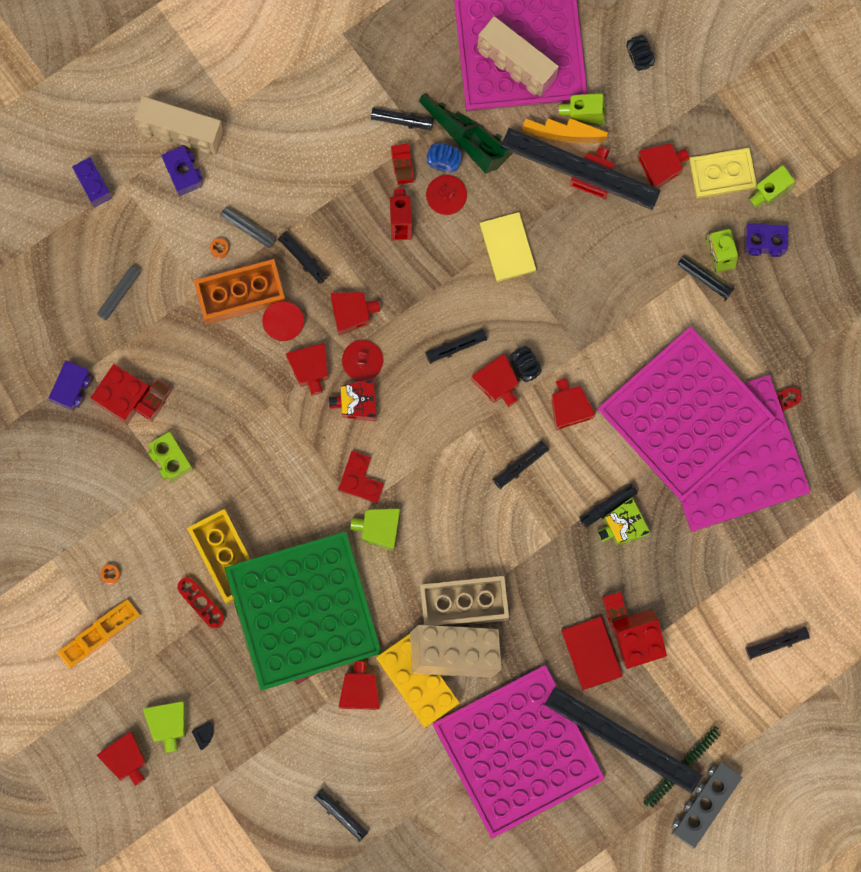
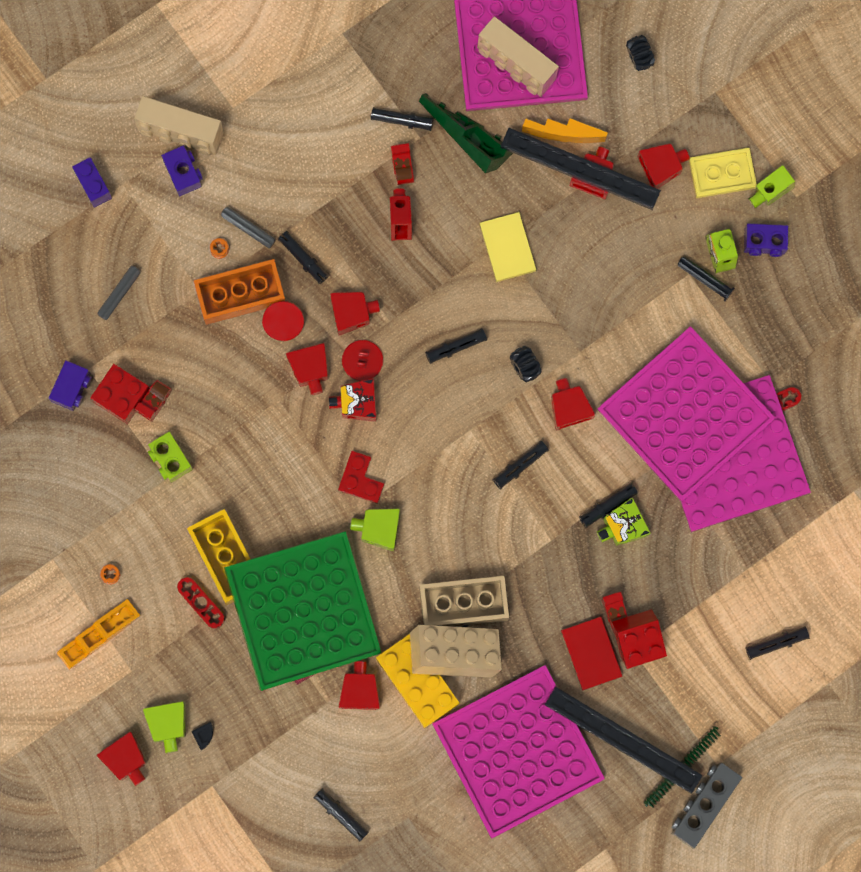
blue gear [426,143,462,173] -> none
red piece [426,175,467,215] -> none
red torso [471,354,519,407] -> none
lime torso [559,94,606,125] -> none

